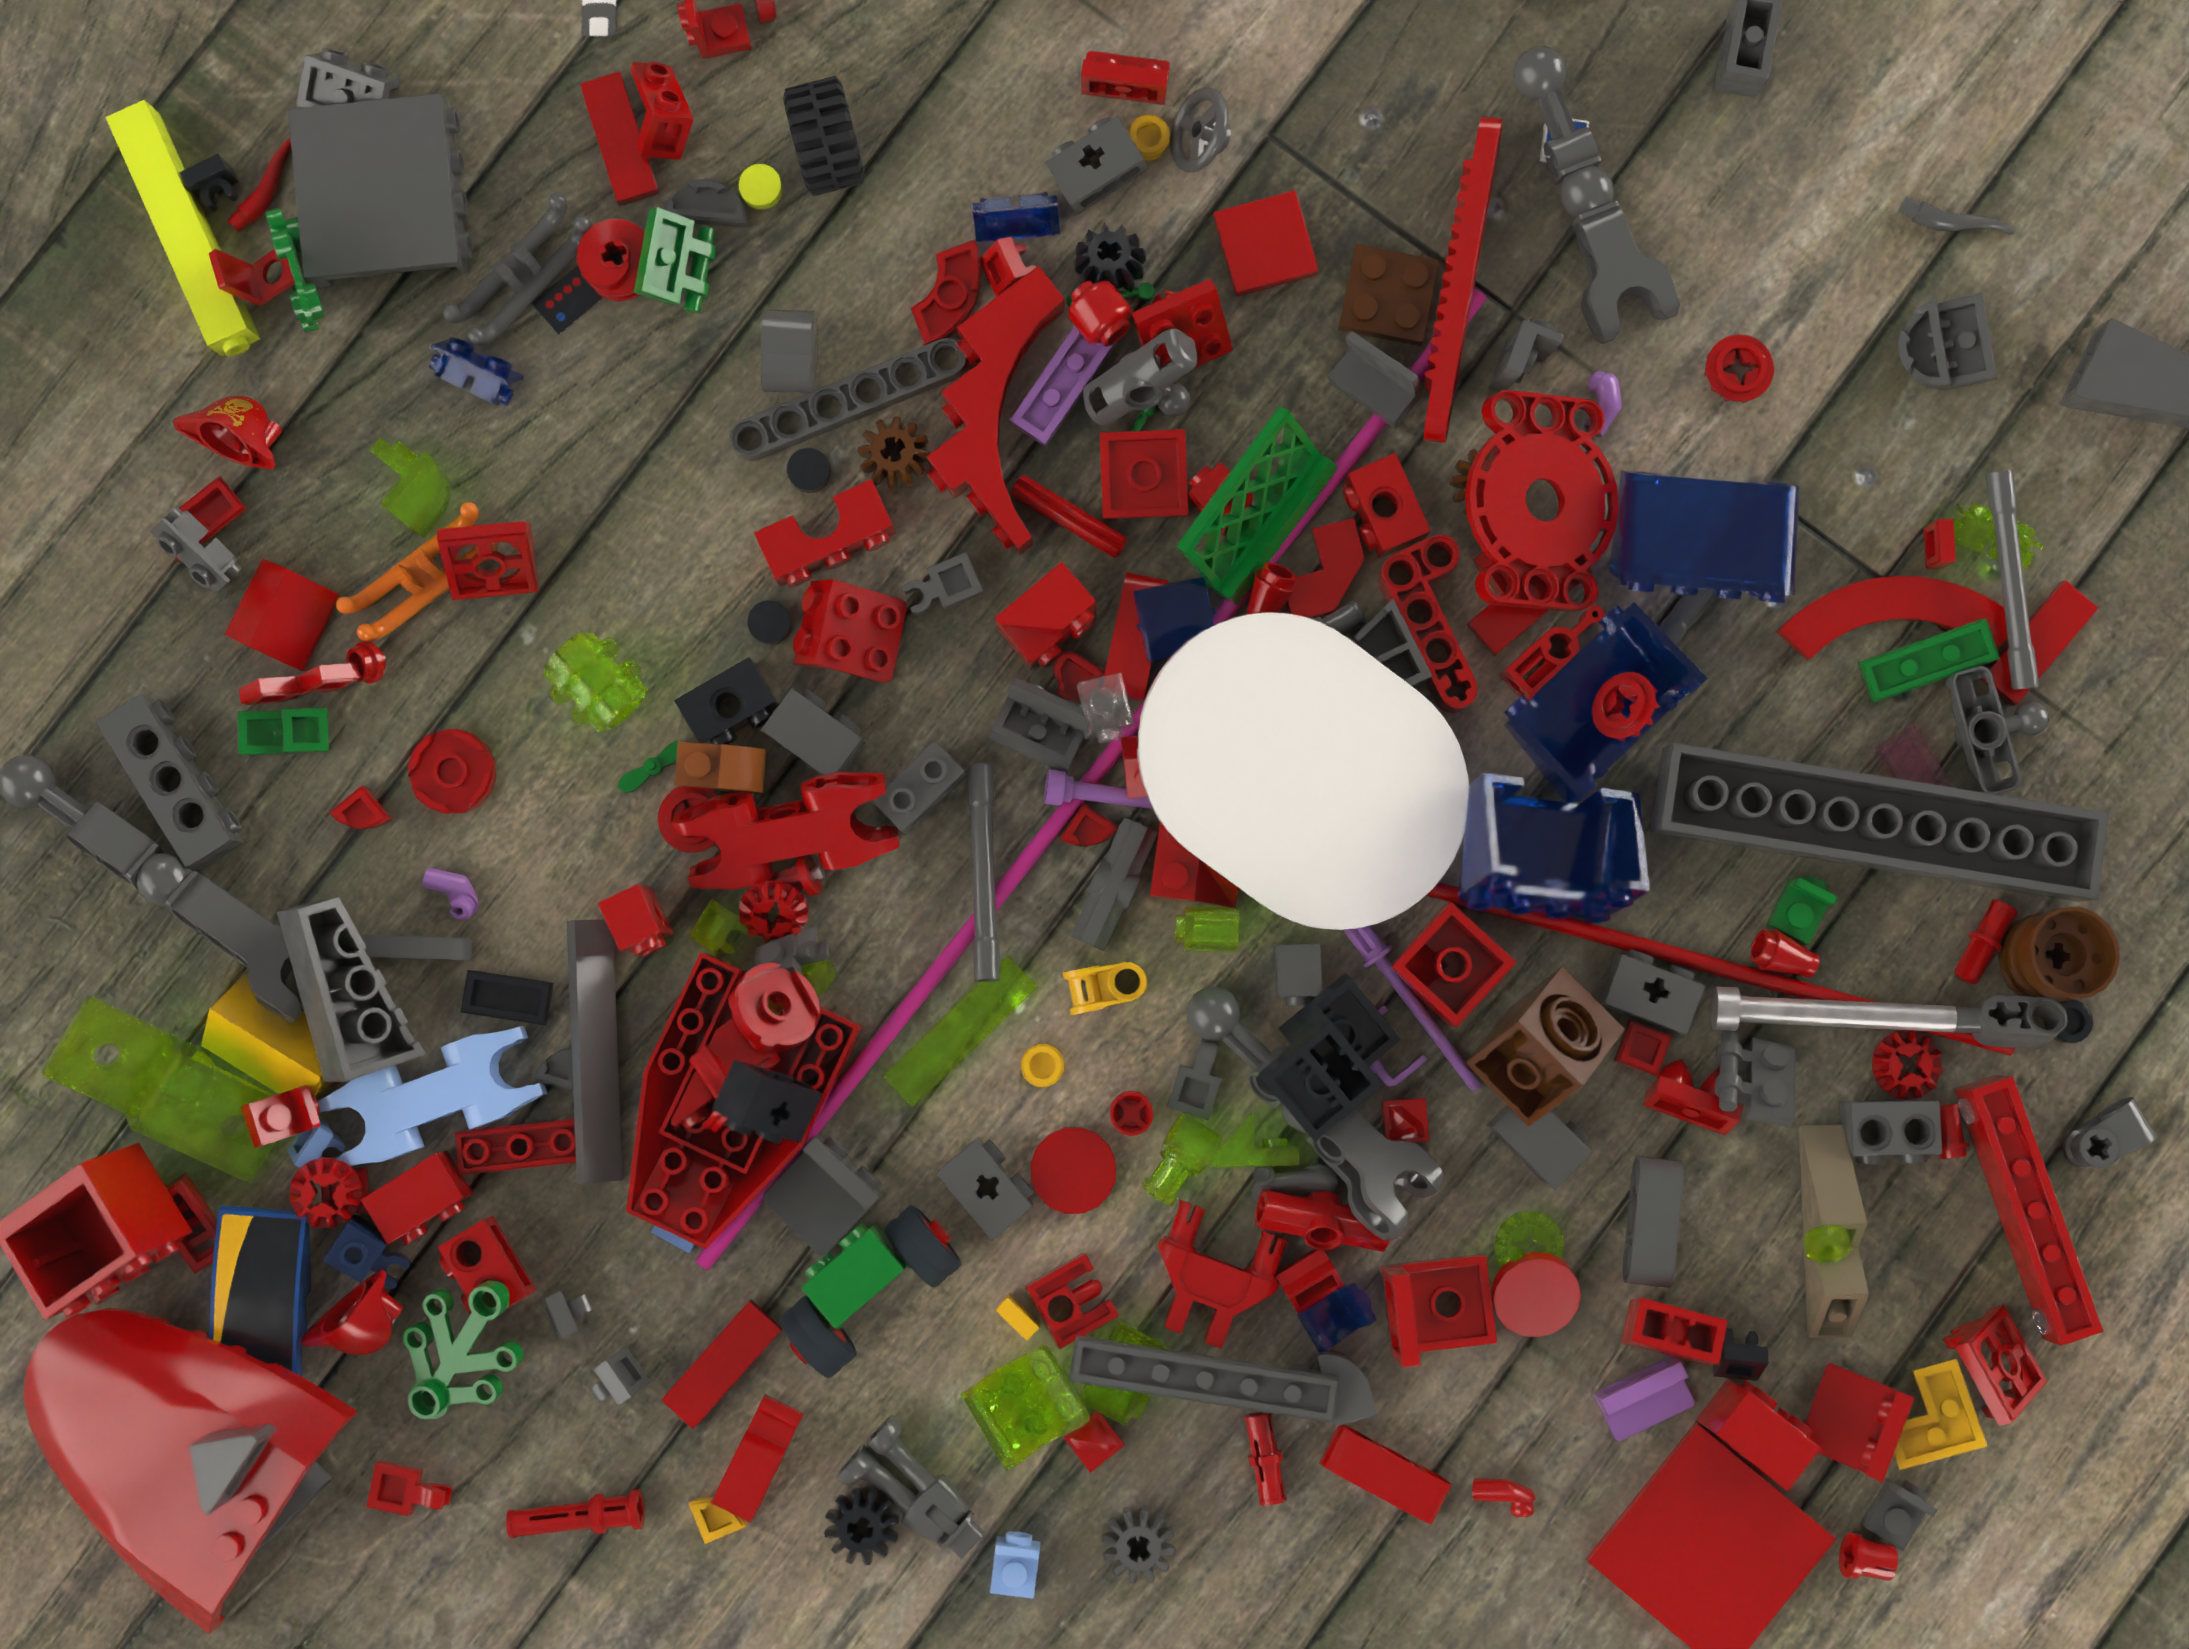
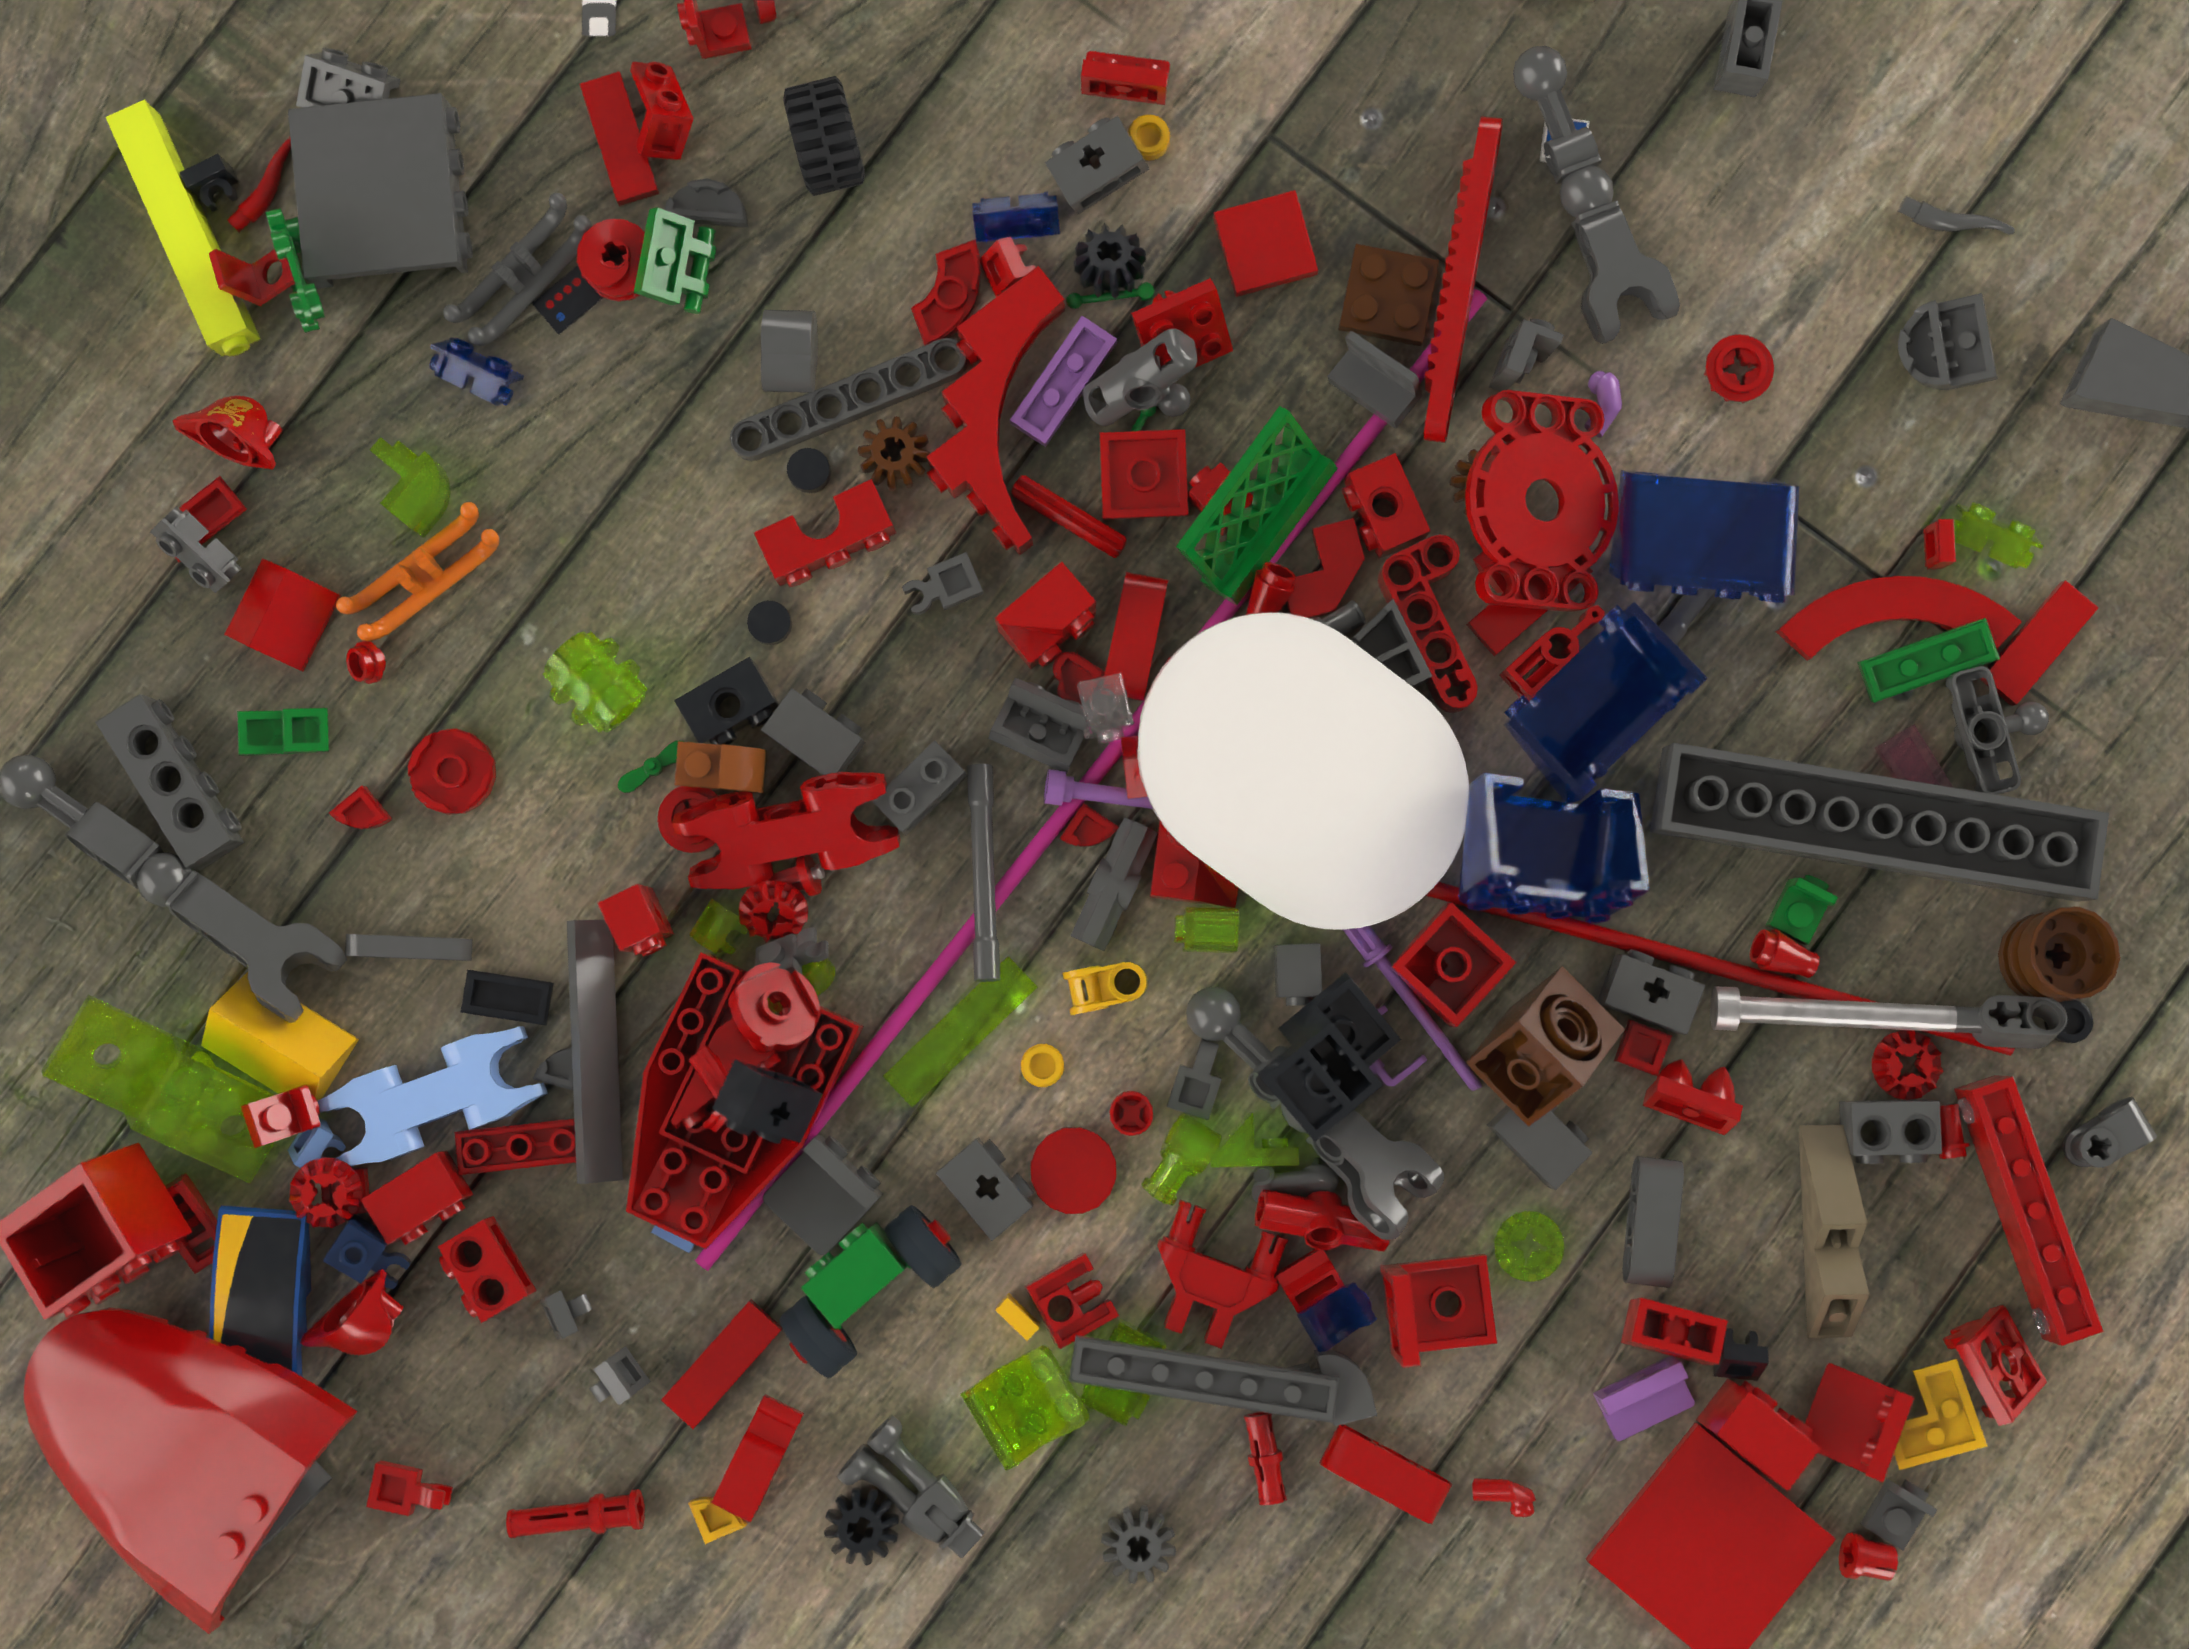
slope [189,1423,277,1515] -> none
red tile [238,663,361,705] -> none
dark grey wedge [277,897,426,1082] -> none
green plant [403,1280,524,1420] -> none
medium lavender arm [423,867,479,920] -> none
red piece [437,521,539,600] -> none
neon yellow tile [739,164,783,210] -> none
red bracket [793,579,907,683] -> none
light blue bracket [990,1531,1041,1599] -> none
red tile [1063,1408,1125,1473] -> none
red head [1068,280,1132,347] -> none
clear blue piece [1133,577,1216,662] -> none
dark grey piece [1170,87,1231,172] -> none
red tile [1381,1097,1430,1143] -> none
red tile [1491,1252,1581,1337] -> none
red gear [1592,672,1660,742] -> none
dark grey plate [1715,1030,1795,1128] -> none
clear neon green tile [1803,1225,1851,1263] -> none
red axle [1954,899,2018,985] -> none
dark grey piece [1986,470,2039,690] -> none

